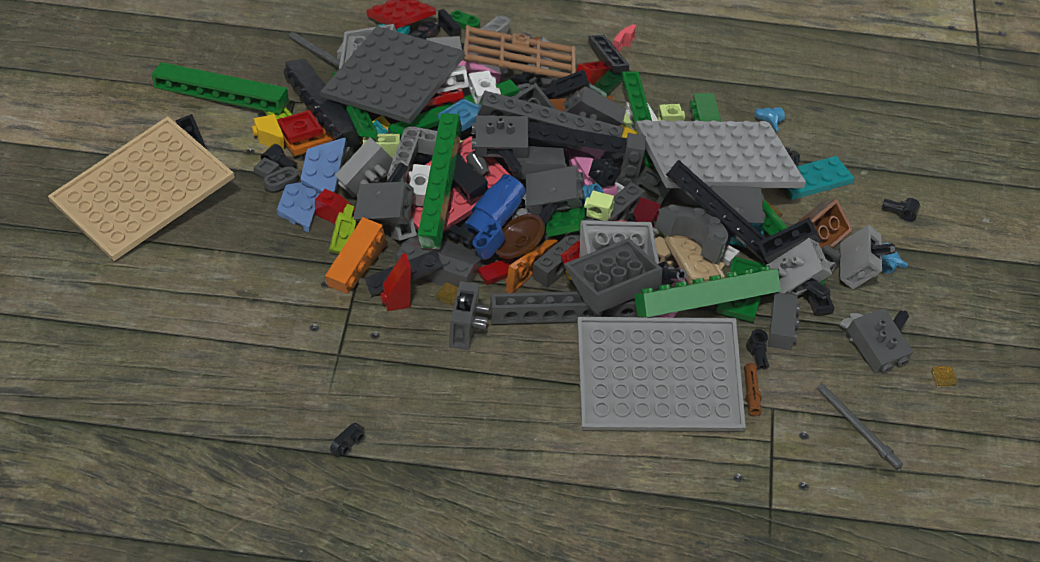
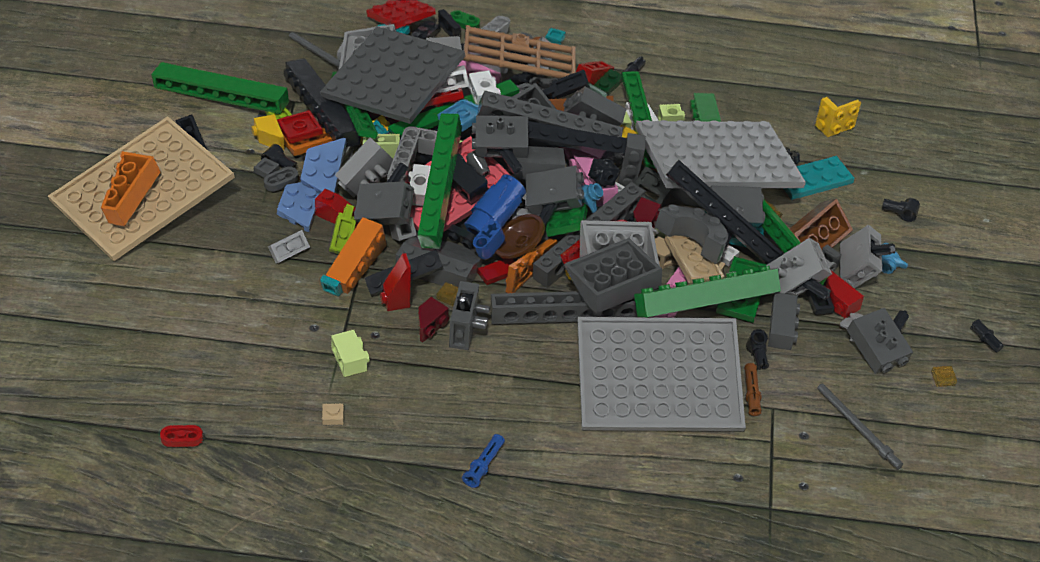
black plate [330,422,364,457] -> none
yellowish green brick [584,191,614,221] -> none
black plate [588,34,630,73] -> none
coral slope [613,24,636,53] -> none
black pin [658,261,687,285] -> none
dark azure animal [755,107,785,133] -> none
black brick [757,217,821,264] -> none
none -> orange wedge [101,151,160,226]
none -> red plate [160,425,203,447]
none -> light grey plate [268,230,310,263]
none -> teal tile [320,275,343,297]
none -> tan plate [322,404,344,425]
none -> yellowish green brick [331,330,369,377]
none -> dark red slope [418,297,449,343]
none -> blue pin [462,434,505,488]
none -> teal tile [545,28,566,45]
none -> black axle [621,56,646,74]
none -> yellow bracket [815,97,861,137]
none -> red slope [824,270,864,319]
none -> black axle [971,319,1004,352]

